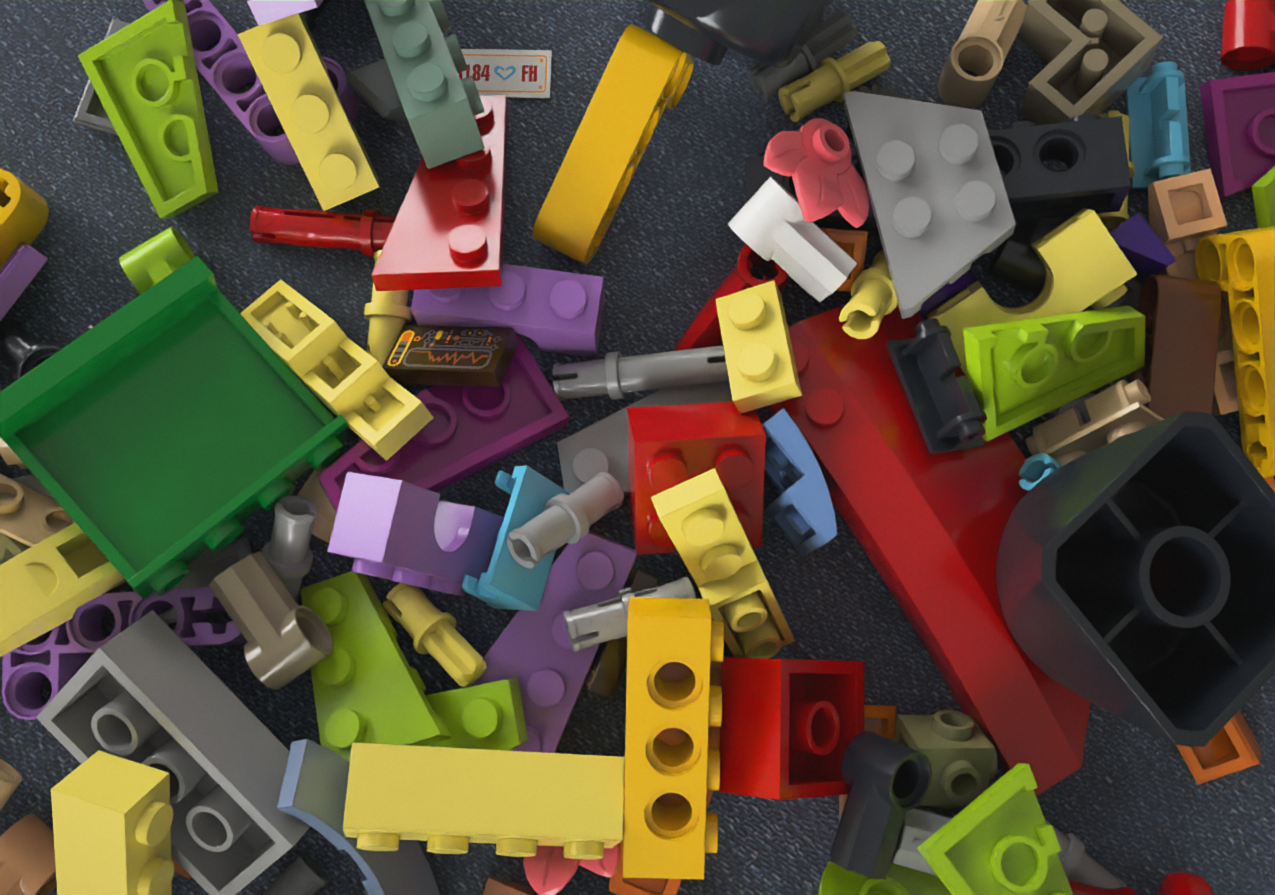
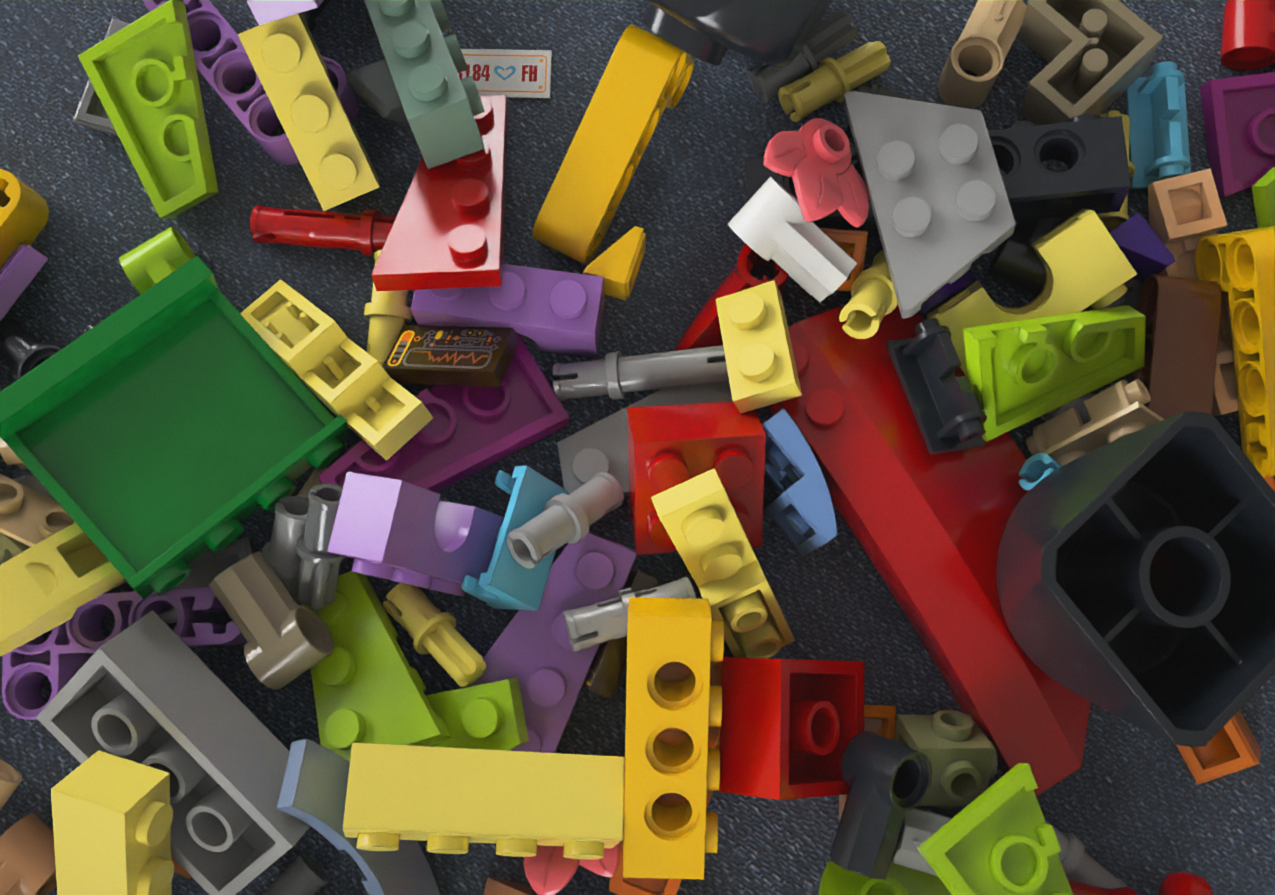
none -> dark grey axle [296,484,346,610]
none -> yellow slope [583,226,646,301]

